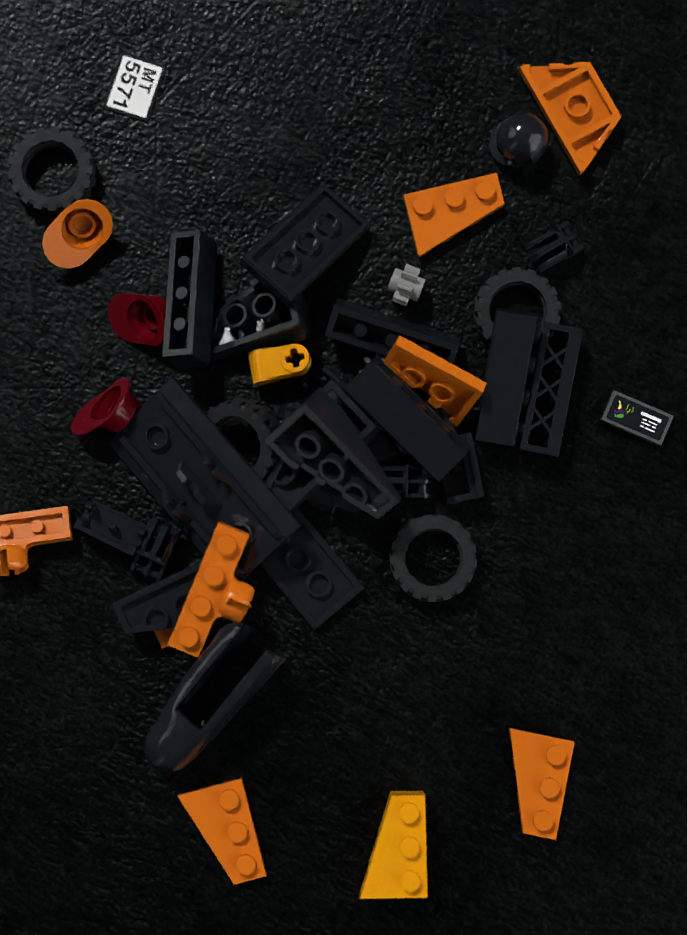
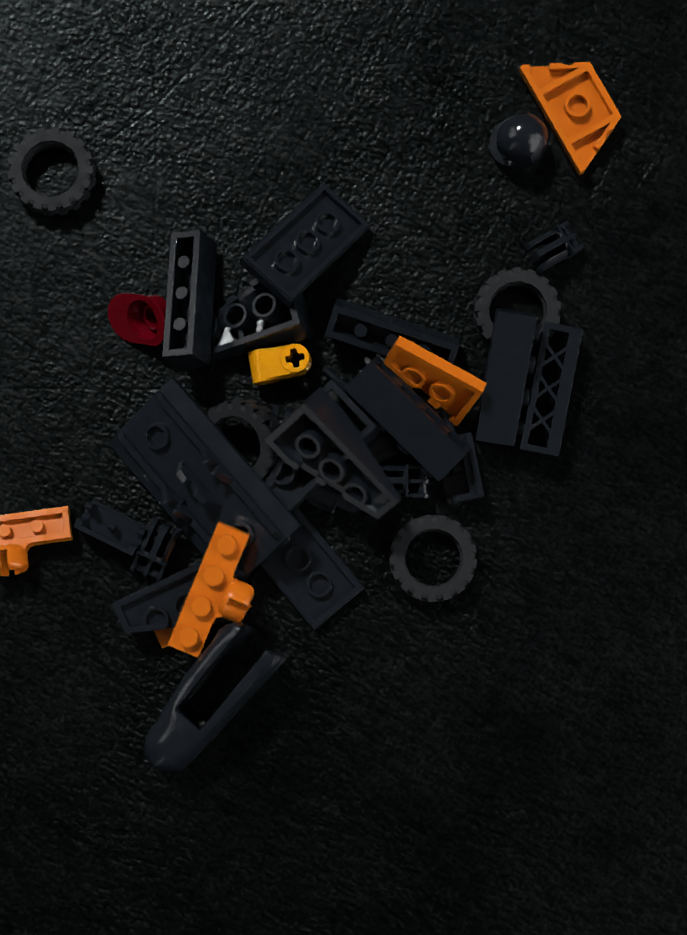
orange piece [42,199,113,269] -> none
dark red piece [71,377,143,436] -> none
white sticker [103,52,166,122] -> none
orange wing [178,778,267,885] -> none
light orange wedge [360,791,427,899] -> none
light grey gear [387,263,426,306] -> none
orange wing [403,173,504,259] -> none
orange wing [509,728,575,840] -> none
tile [600,390,674,446] -> none

